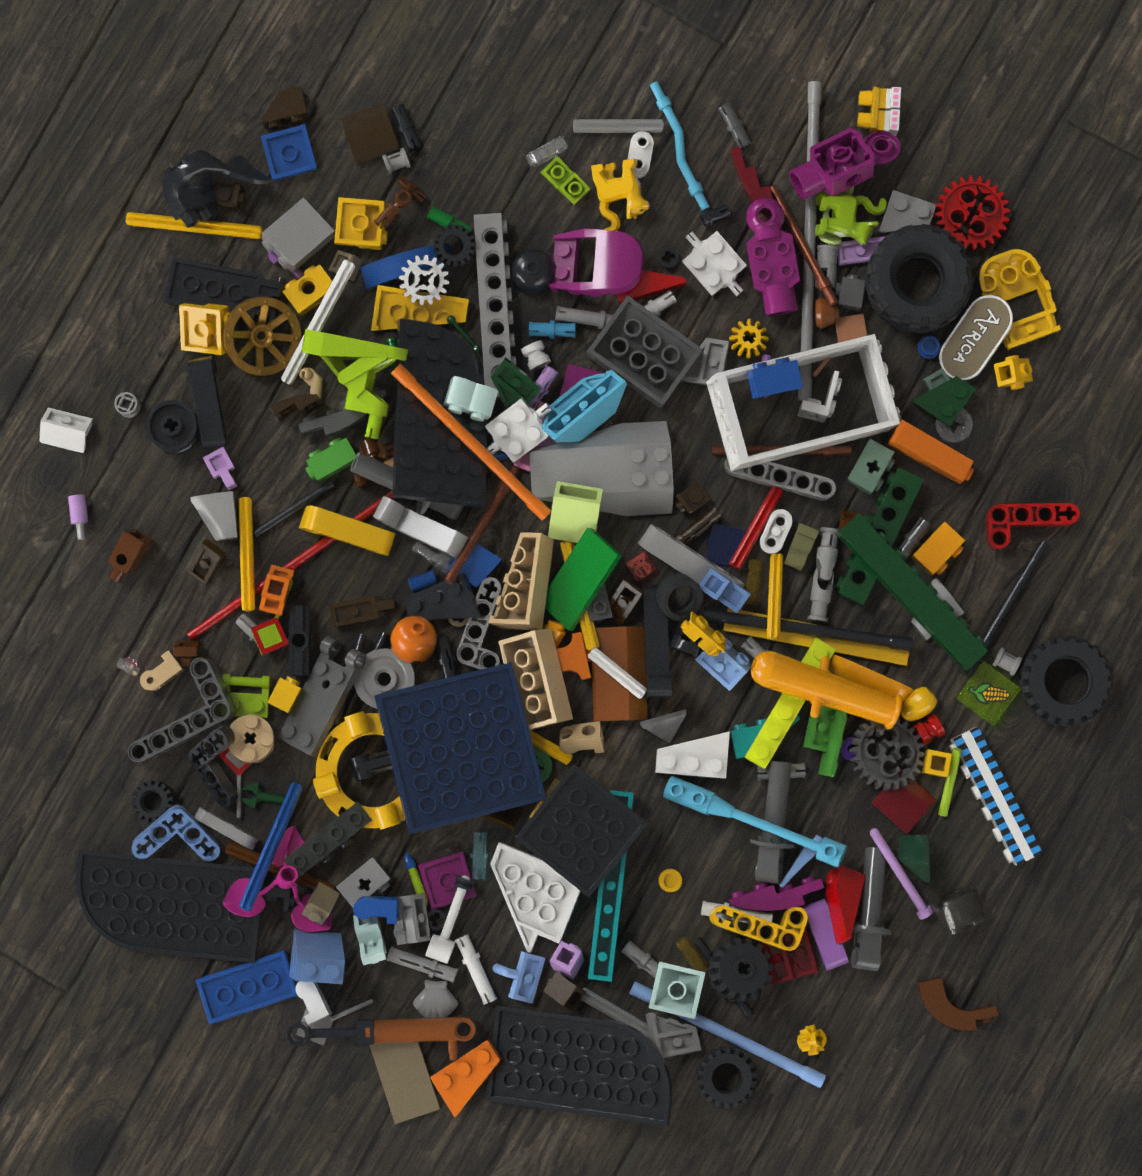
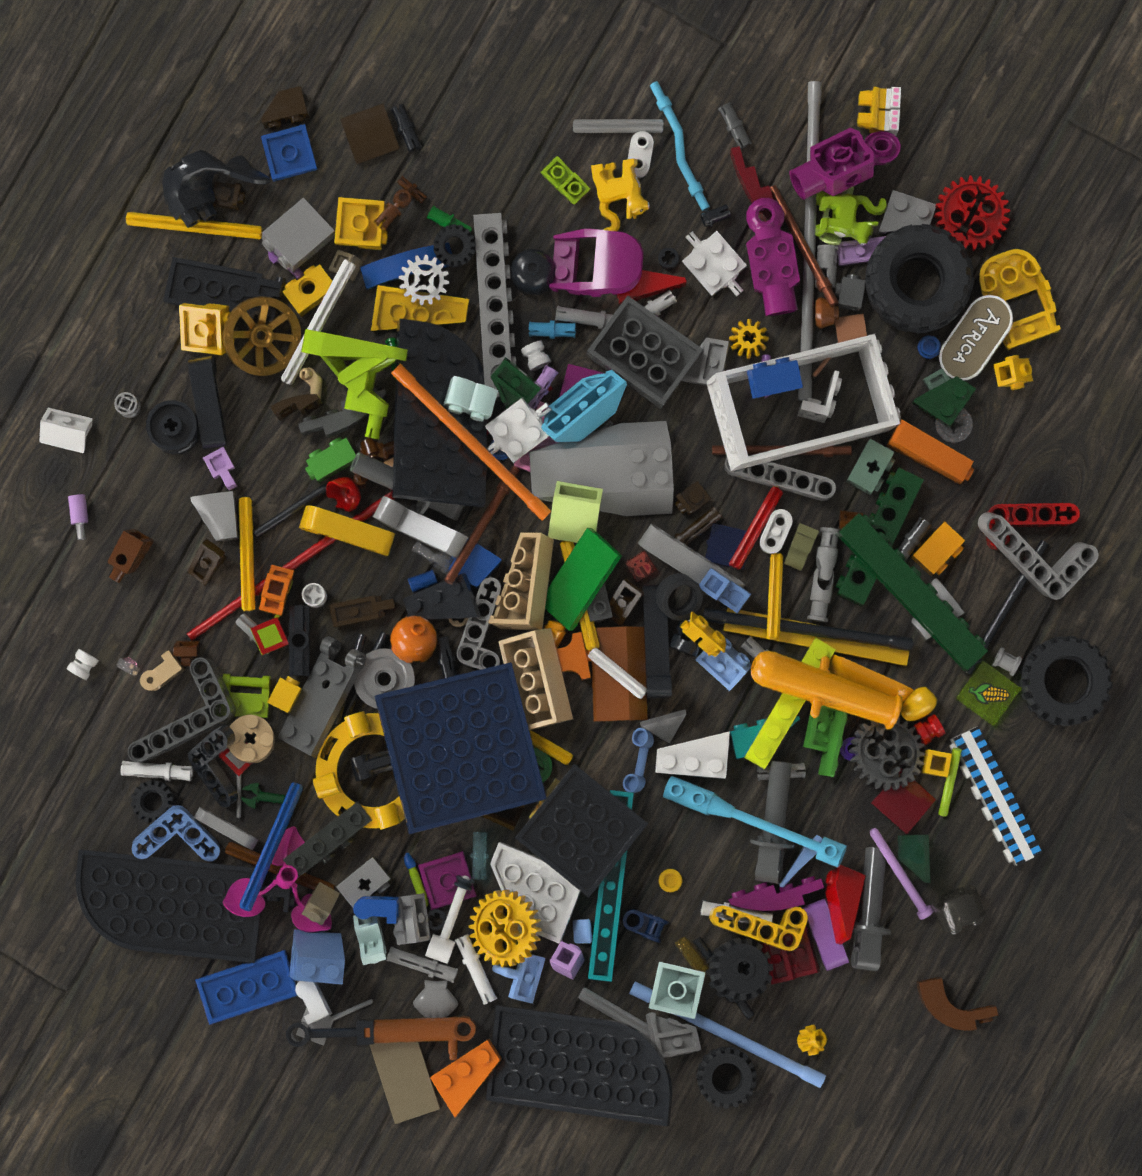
light grey bush [382,148,411,175] -> none
dark green hinge [447,315,482,354] -> none
clear beam [525,136,569,168] -> none
dark brown brick [543,972,586,1011] -> none
tan leg [559,721,604,754] -> none
light grey pin [621,941,659,978] -> none
clear yellow axle [745,559,762,605] -> none
none -> white wheel [66,649,99,681]
none -> white pin [121,761,193,781]
none -> white wheel [302,583,327,608]
none -> red hair [326,477,361,512]
none -> yellow gear [469,890,542,967]
none -> light blue slope [572,919,592,943]
none -> dark blue piece [622,909,669,943]
none -> medium blue bar [623,728,654,793]
none -> light grey beam [978,512,1099,600]

